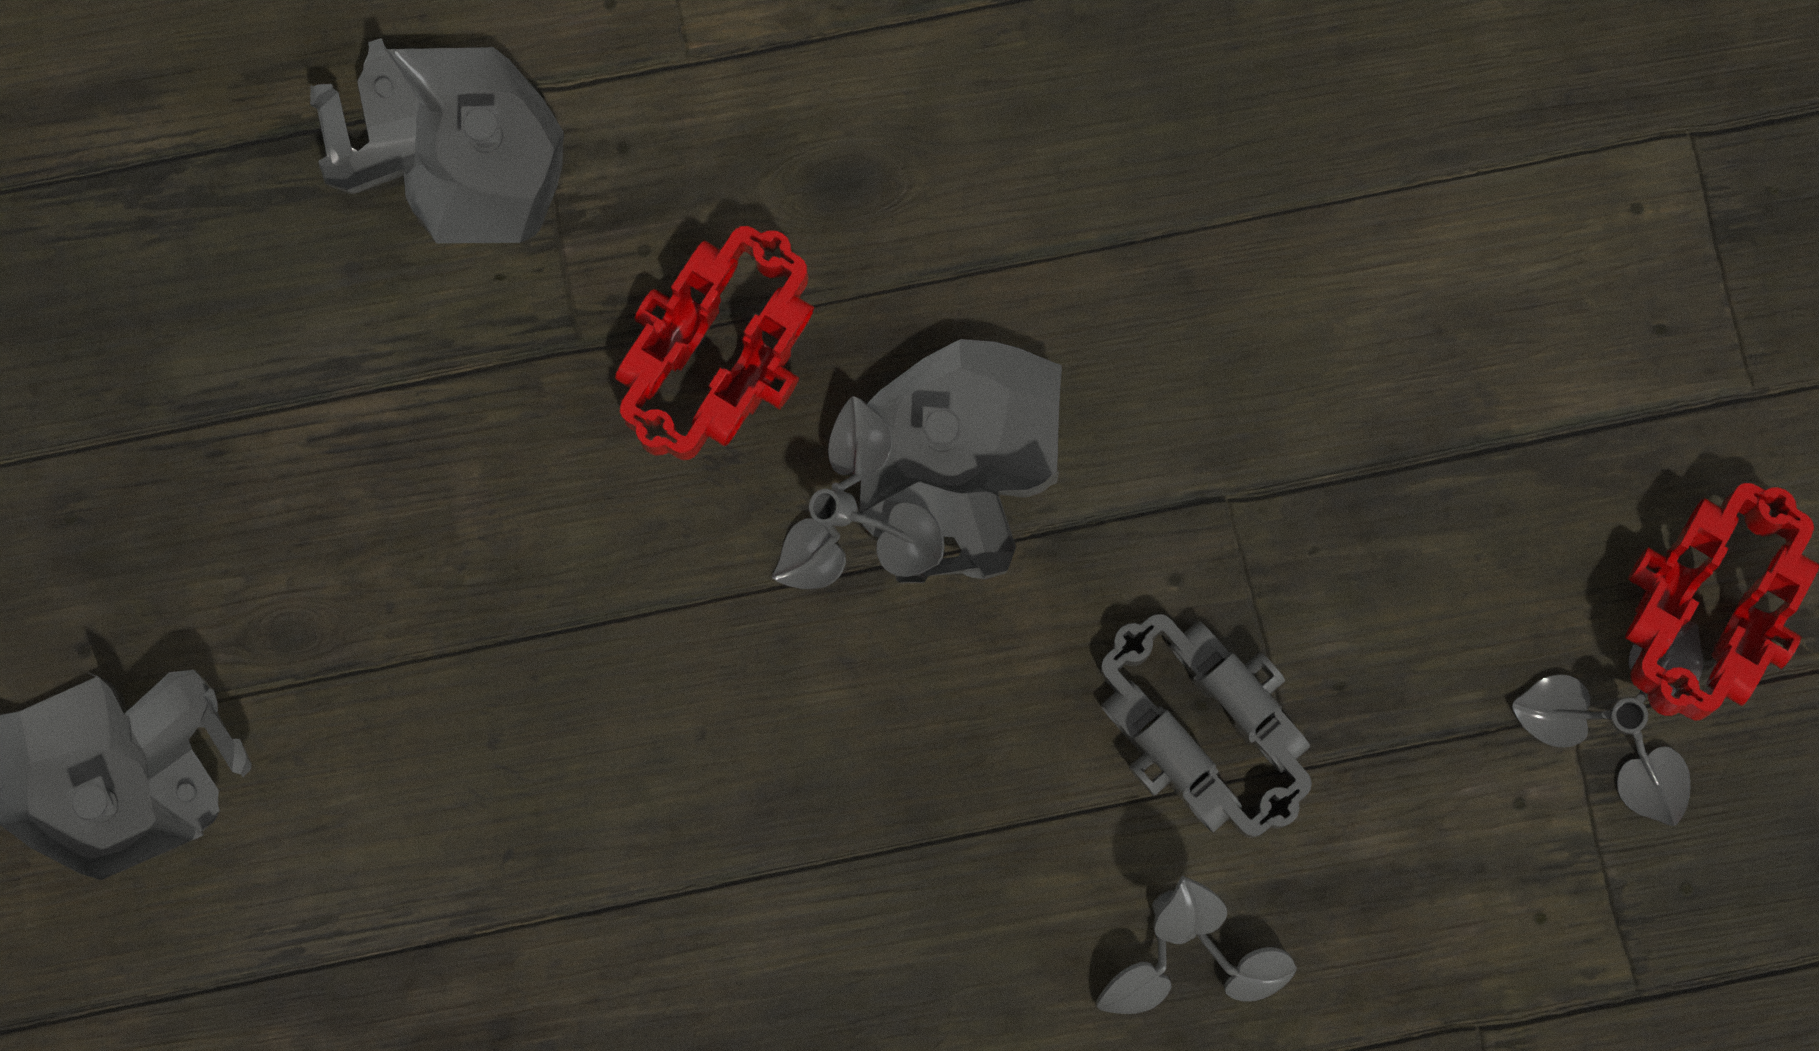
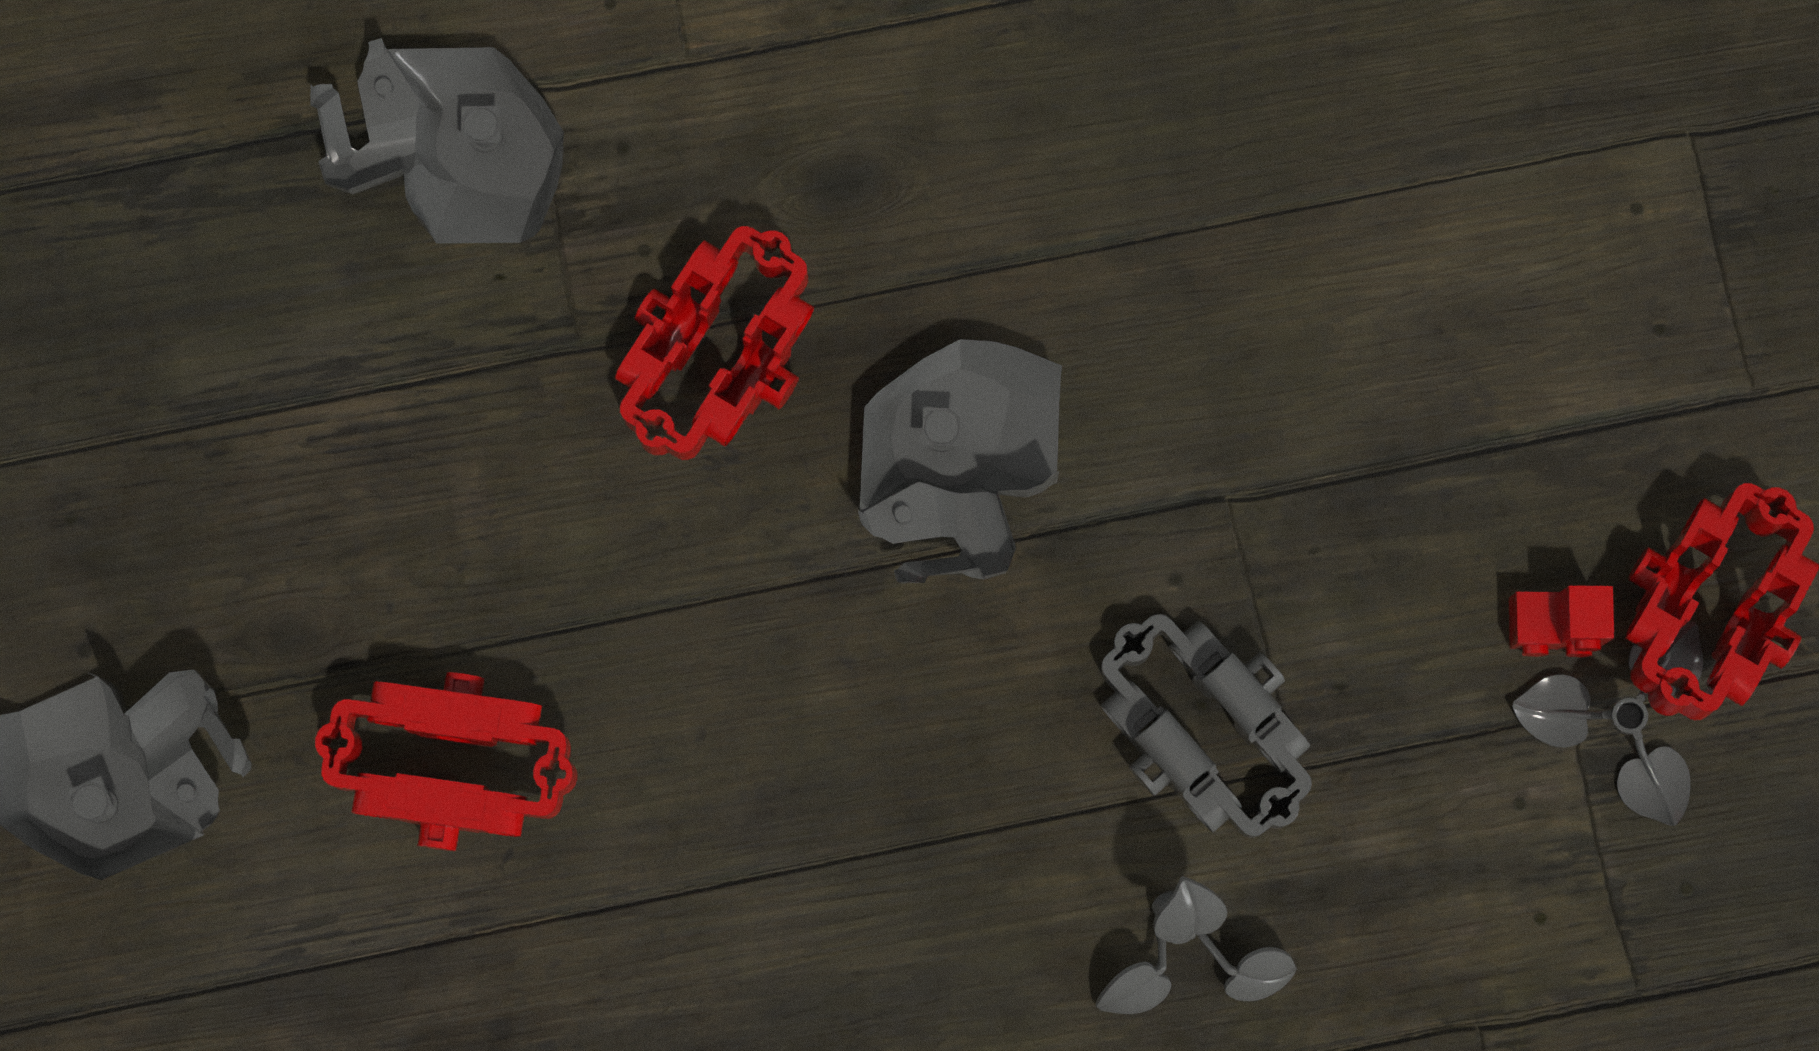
dark grey plant [772,396,944,589] -> none
none -> red piece [315,672,578,851]
none -> red brick [1509,586,1614,657]

